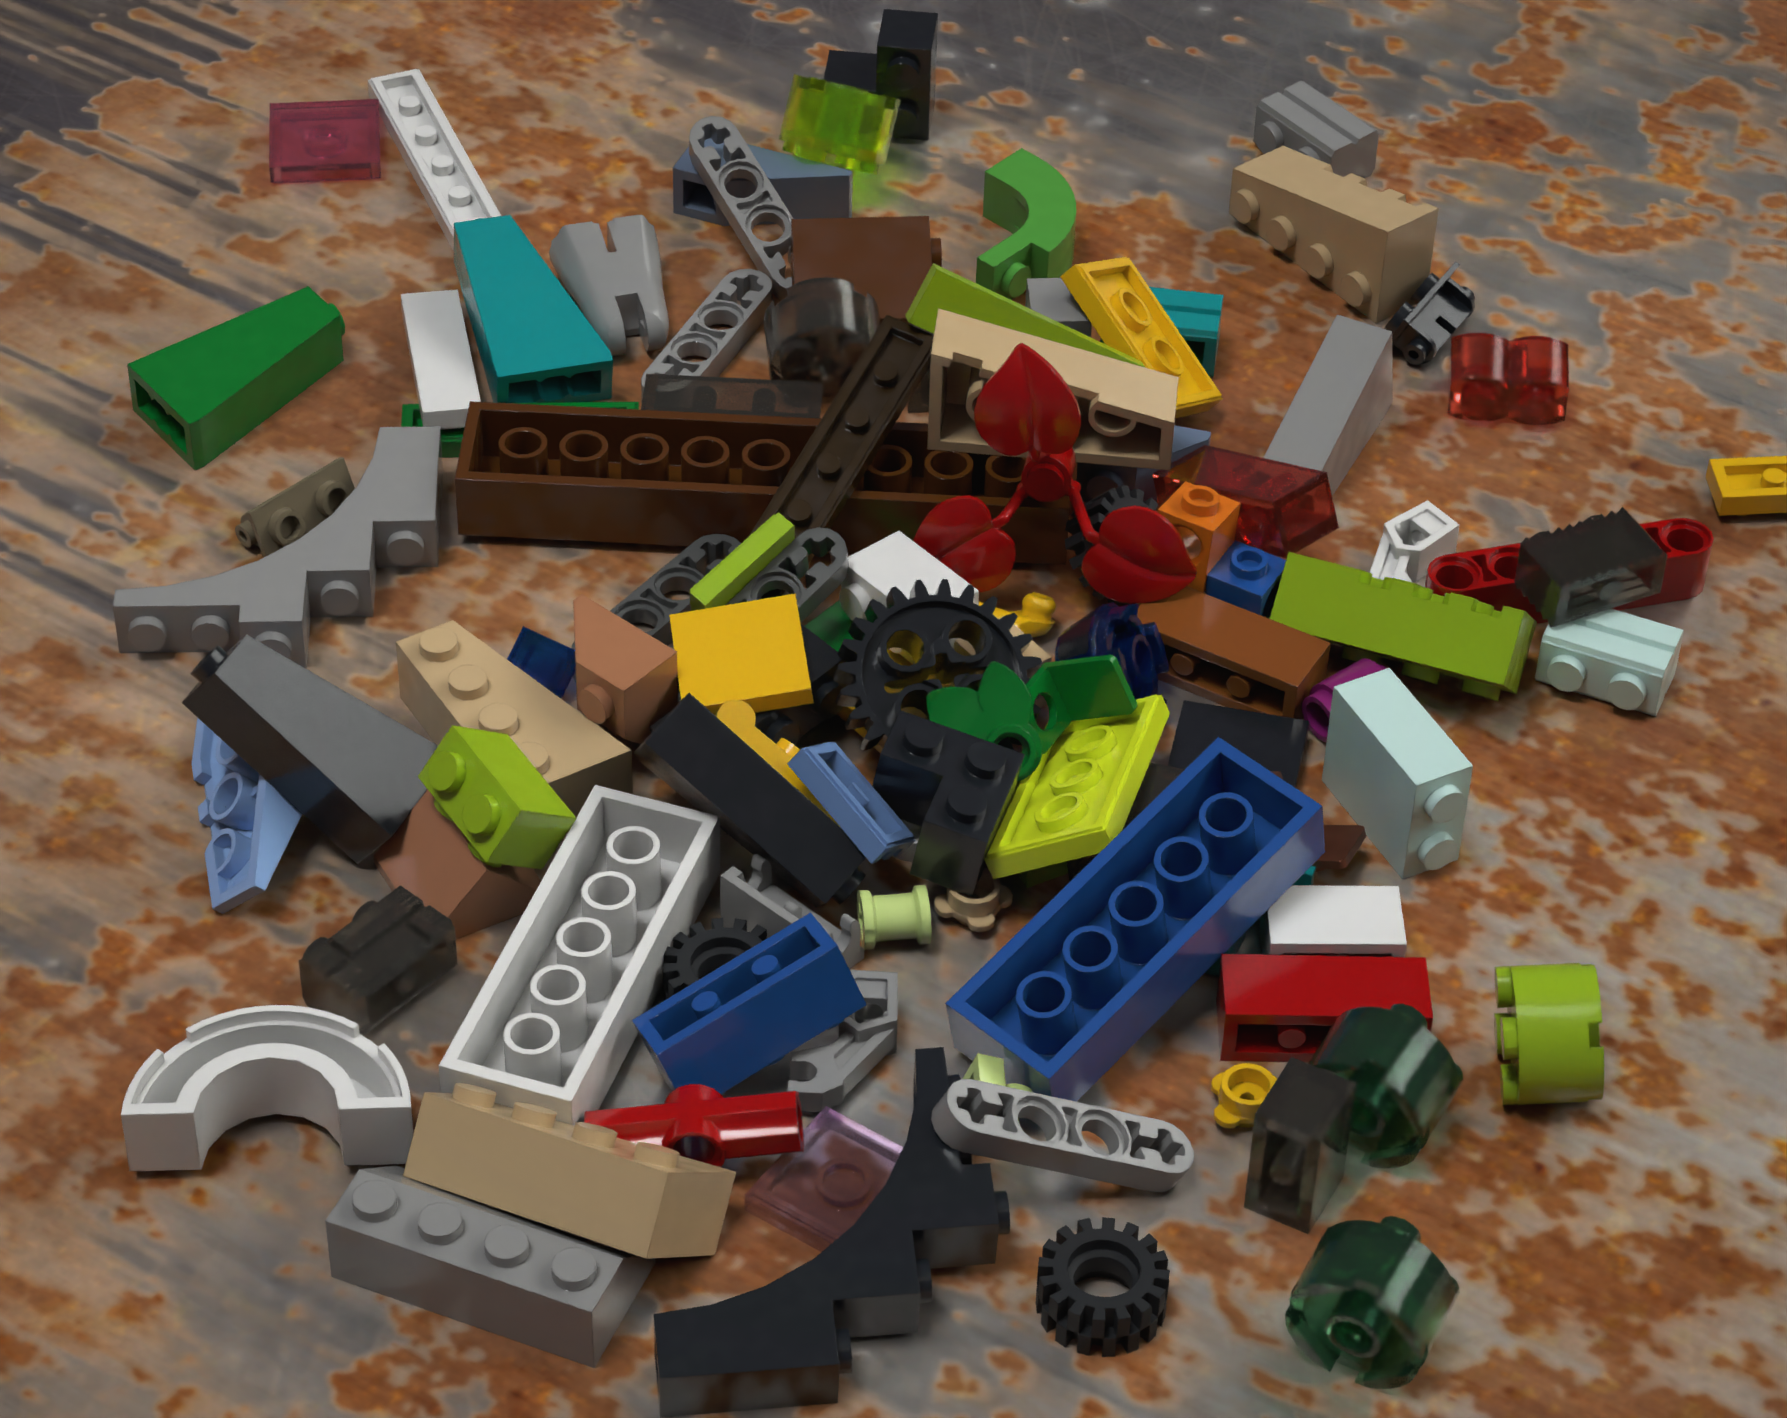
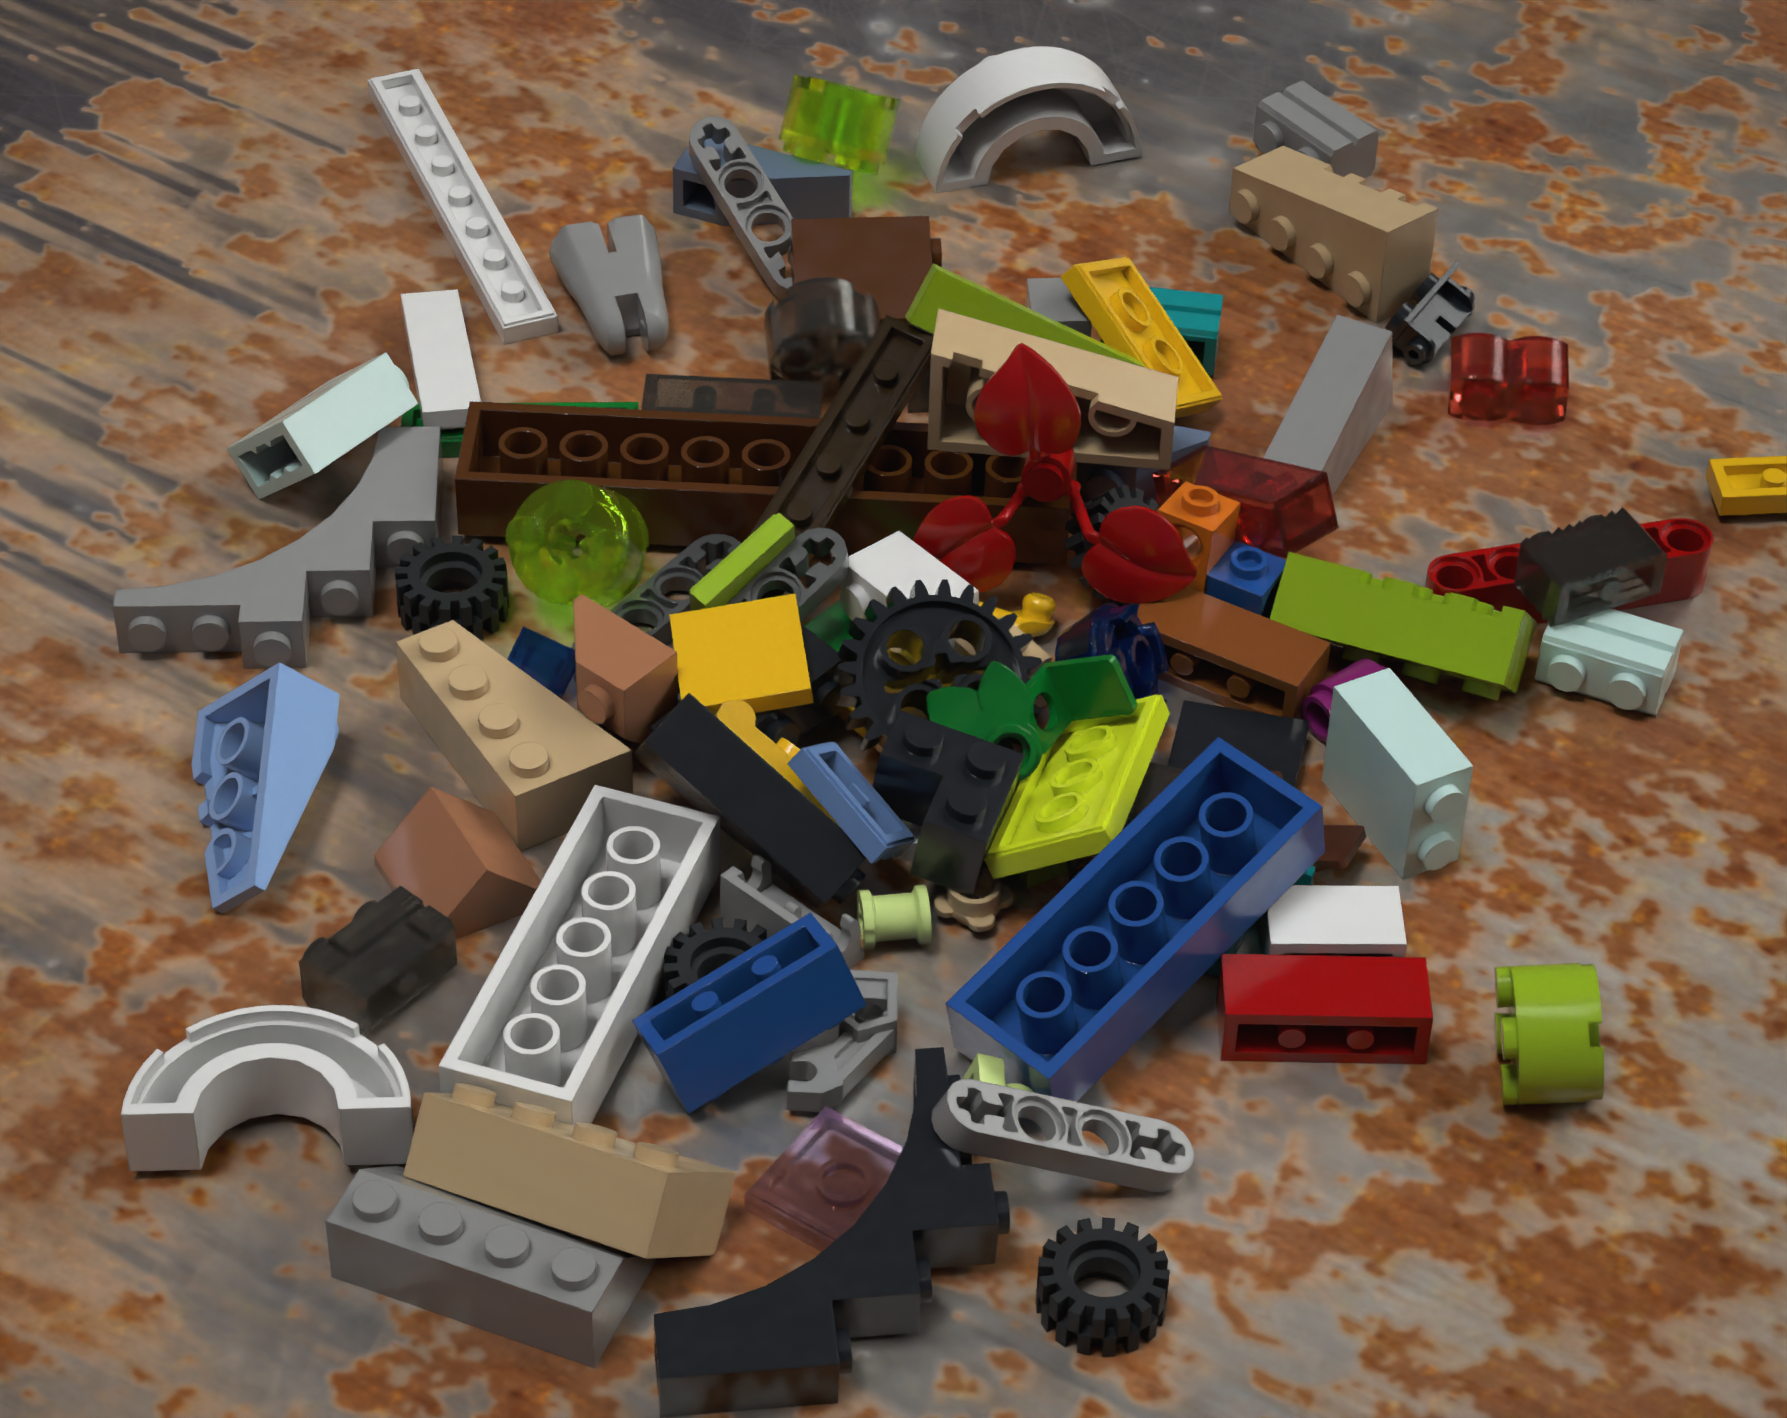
green slope [127,286,345,470] -> none
slope [182,634,438,864] -> none
dark tan hinge [235,457,355,558] -> none
clear pink tile [269,99,381,183] -> none
lime brick [418,725,577,870] -> none
teal slope [454,215,613,403] -> none
red piece [584,1084,804,1167] -> none
light grey beam [641,269,772,412] -> none
black brick [821,9,938,140] -> none
bright green arch [976,148,1076,300] -> none
yellow plate [1211,1063,1283,1129] -> none
clear smoke brick [1244,1057,1357,1234] -> none
clear green brick [1285,1216,1460,1389] -> none
clear green brick [1296,1004,1463,1169] -> none
white piece [1370,500,1460,583] -> none
none -> light aqua brick [227,352,418,500]
none -> black tyre [395,535,509,641]
none -> clear neon green brick [506,479,649,608]
none -> white brick [915,46,1142,193]

